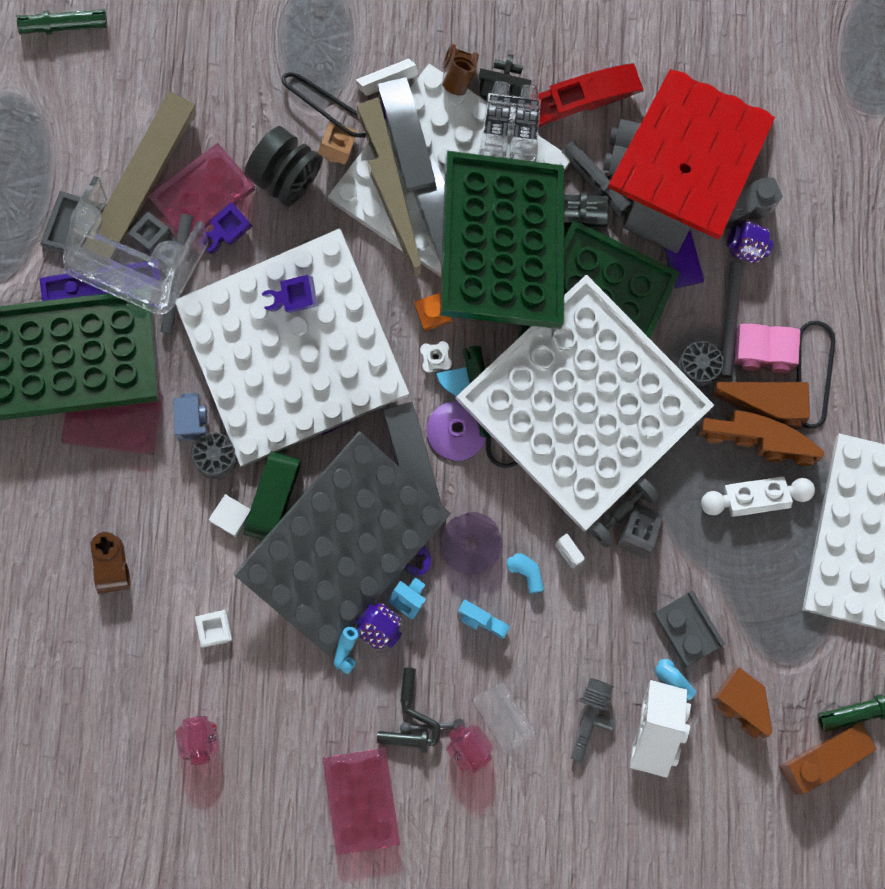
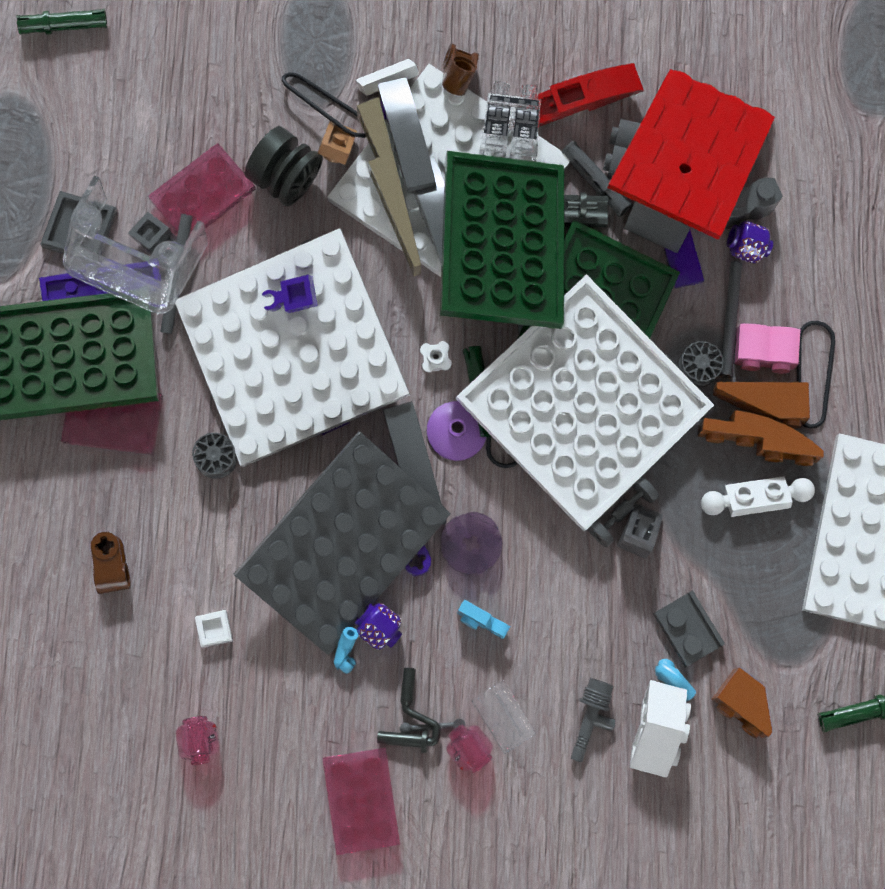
dark tan slope [83,91,196,263] -> none
sand blue brick [173,393,209,441] -> none
dark purple plate [198,202,253,254] -> none
white tile [209,494,250,537] -> none
dark green beam [244,451,301,541] -> none
medium azure tile [388,578,426,620] -> none
orange plate [414,293,452,332] -> none
medium azure tile [436,367,469,397] -> none
pearl dark grey hips [479,54,532,105] -> none
medium azure arm [506,553,544,594] -> none
white tile [555,534,585,569] -> none
dark orange slope [779,722,877,794] -> none

